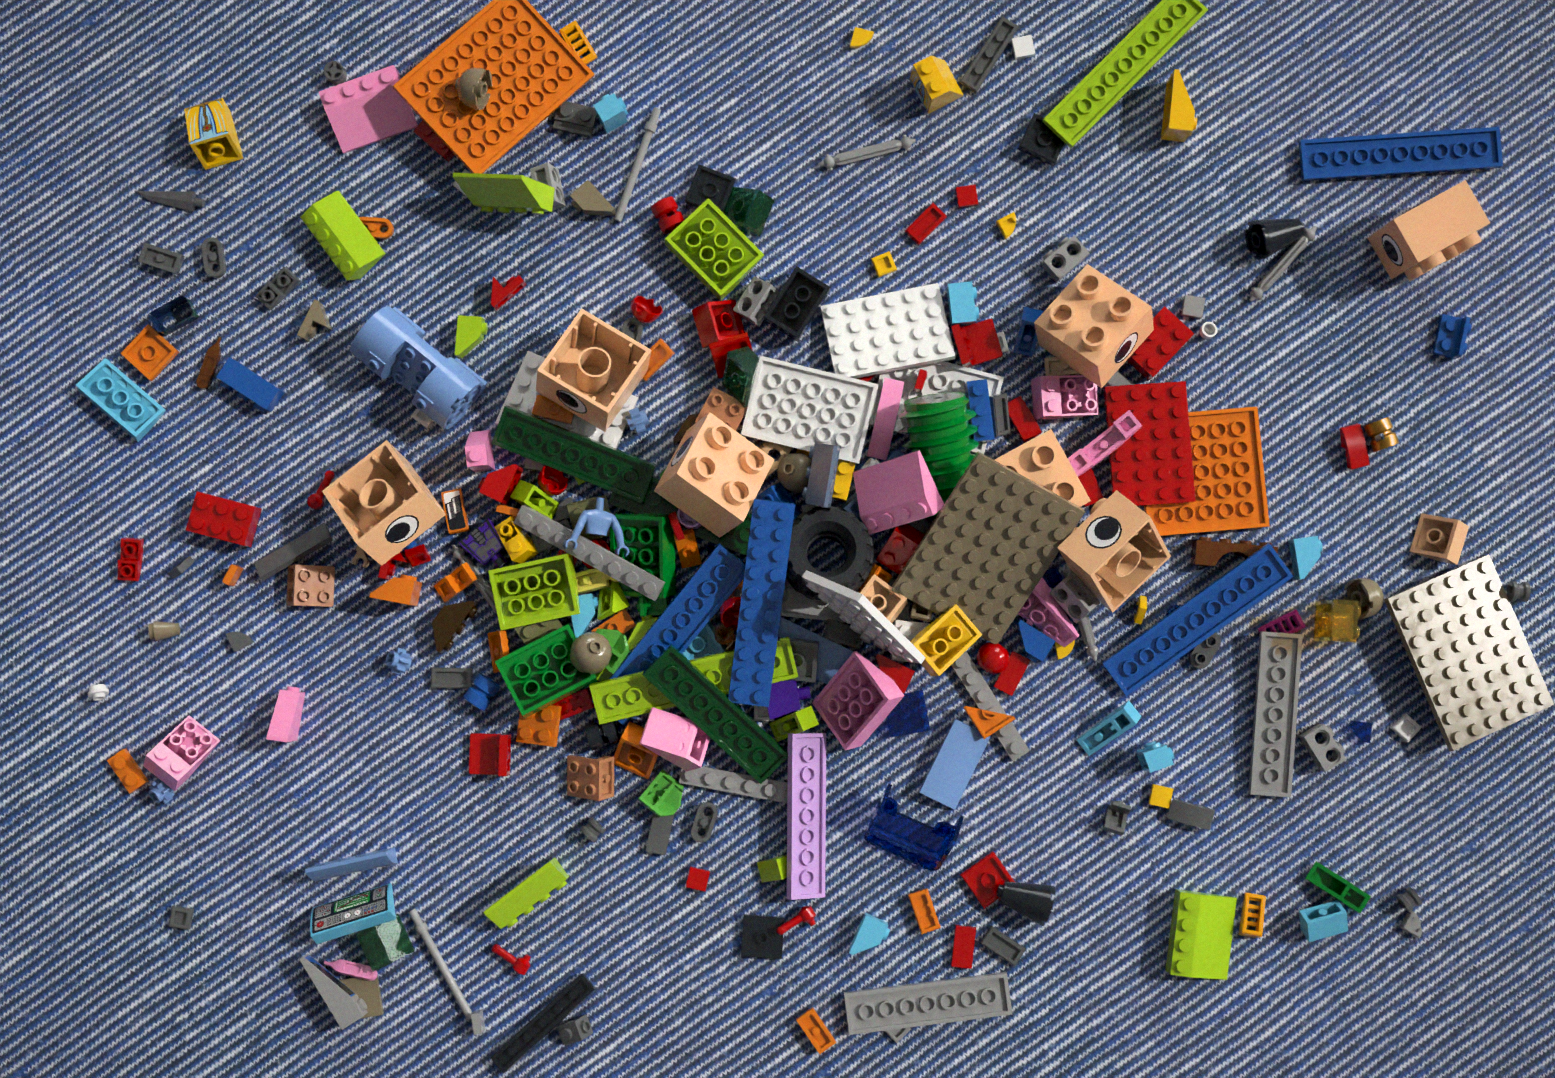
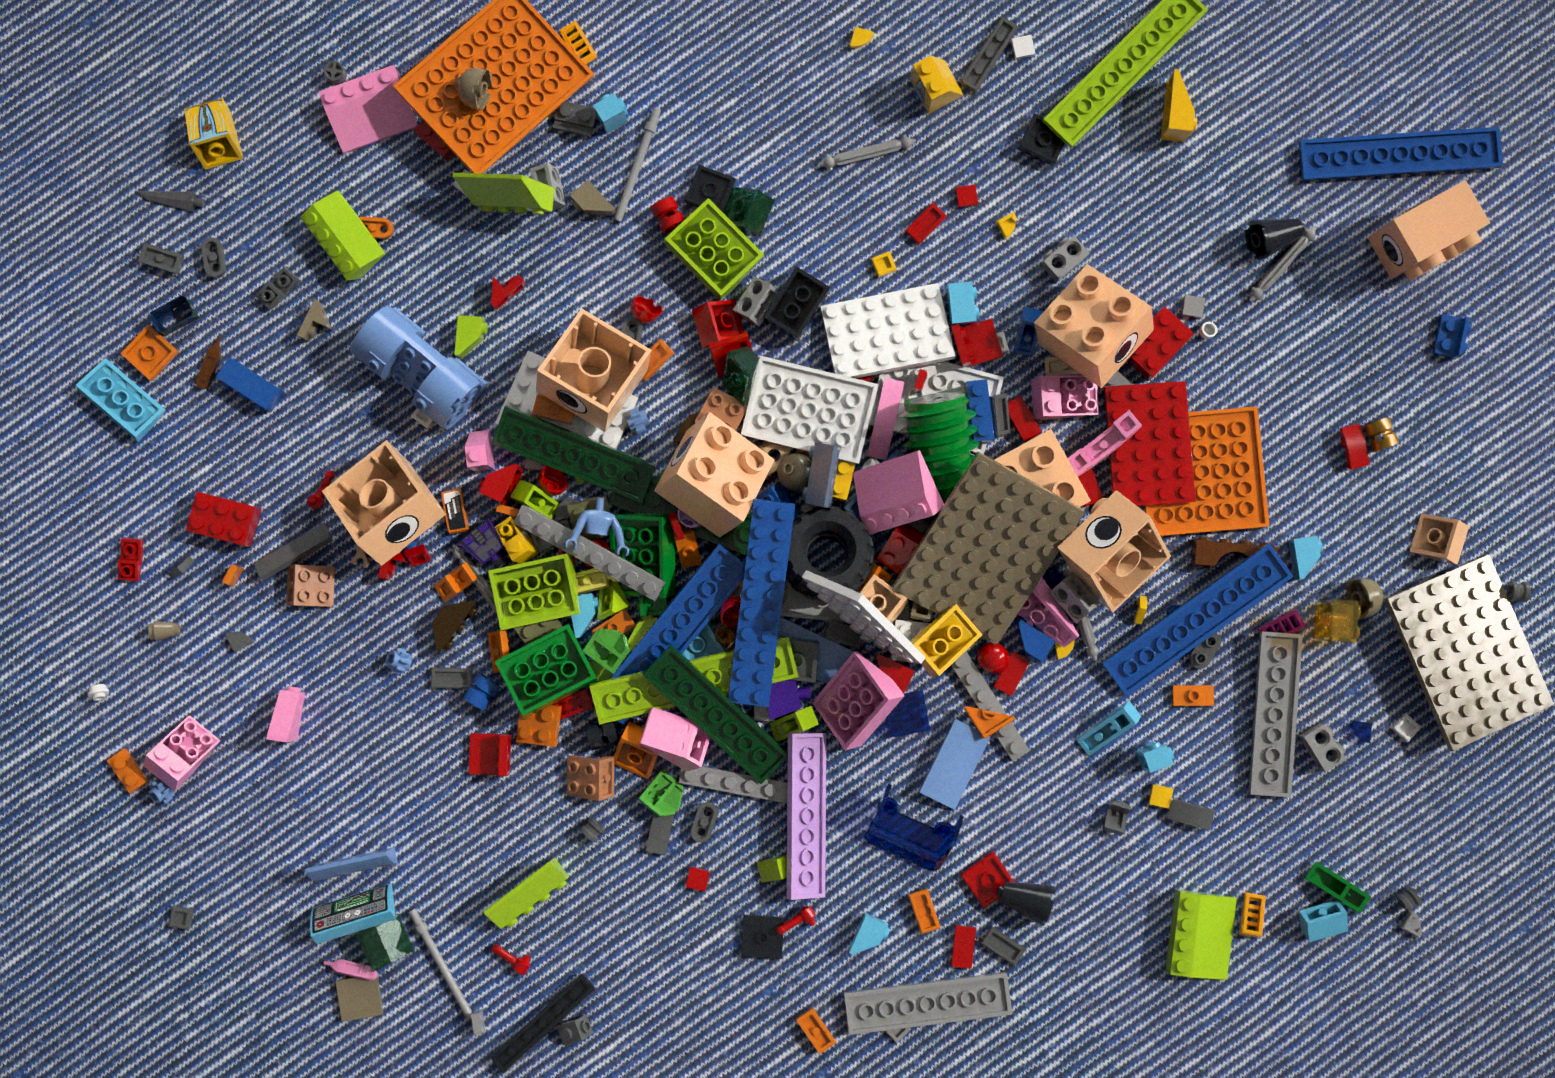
light grey slope [299,954,368,1030] -> none
orange slope [369,574,422,606] -> none
dark tan cylinder [570,632,612,674] -> none
none -> orange plate [1172,685,1214,706]

